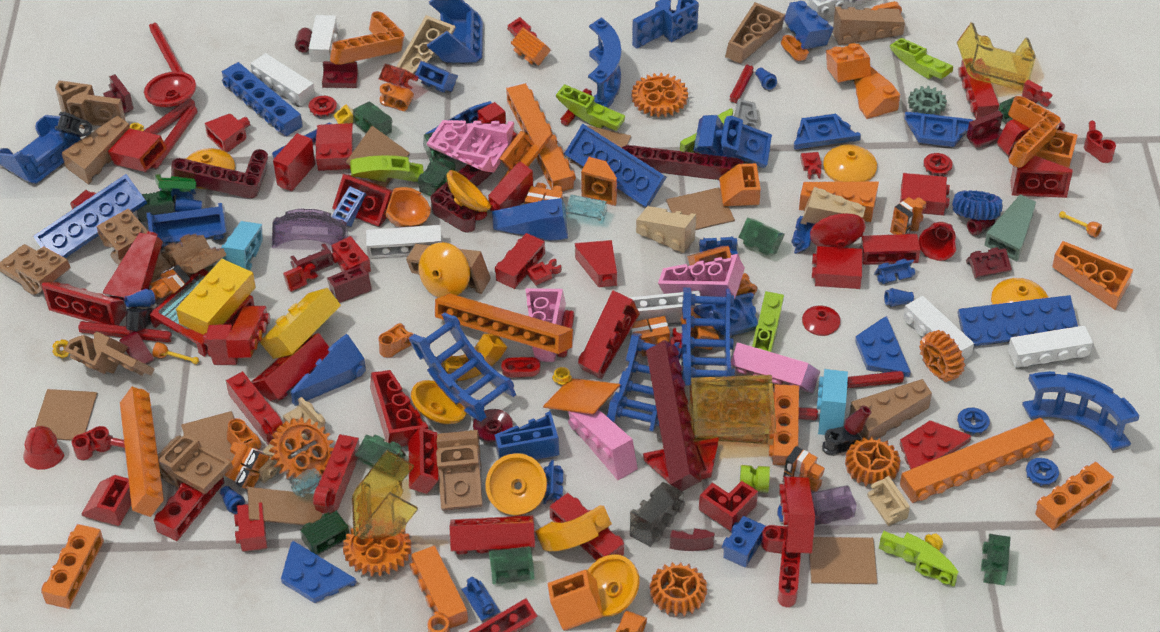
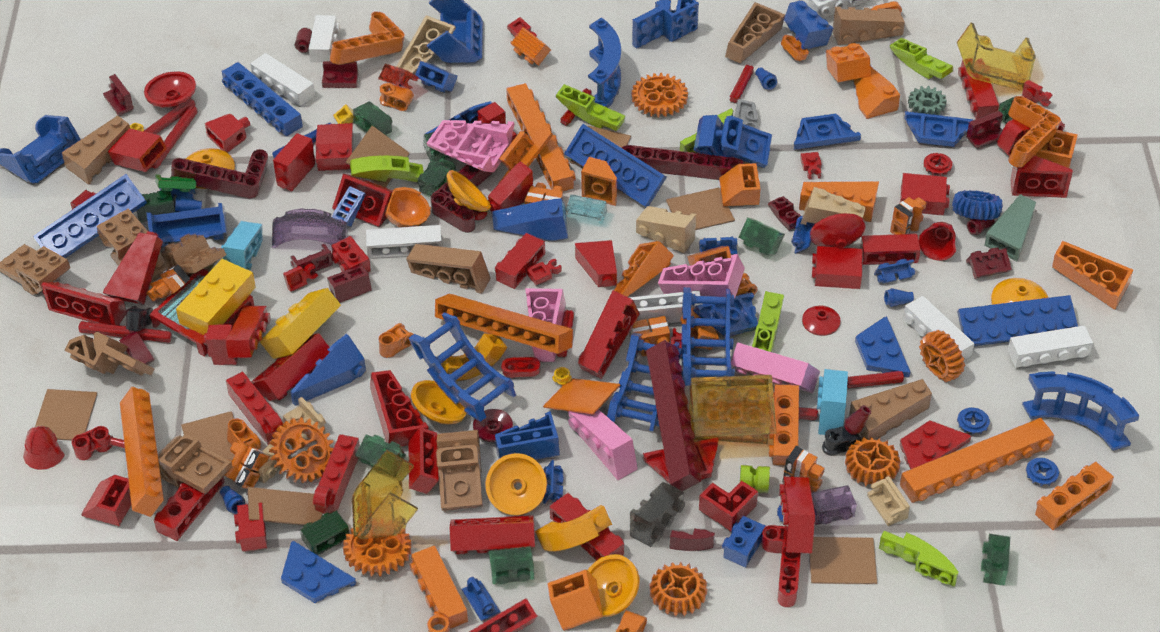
orange brick [41,524,104,609] -> none
yellow plate [52,339,69,358] -> none
medium nougat piece [55,80,126,129] -> none
black piece [55,112,92,137] -> none
blue cone [125,289,155,307] -> none
red axle [149,22,183,72] -> none
hinge [152,342,199,364] -> none
clear light blue brick [291,468,322,497] -> none
red gear [309,95,337,117] -> none
light orange dish [419,242,470,298] -> none
light orange dish [823,145,877,182] -> none
yellow plate [925,533,943,551] -> none
hinge [1059,211,1102,238] -> none
red beam [1084,120,1116,163] -> none
none -> orange wedge [614,241,674,297]
none -> dark red slope [768,196,801,231]

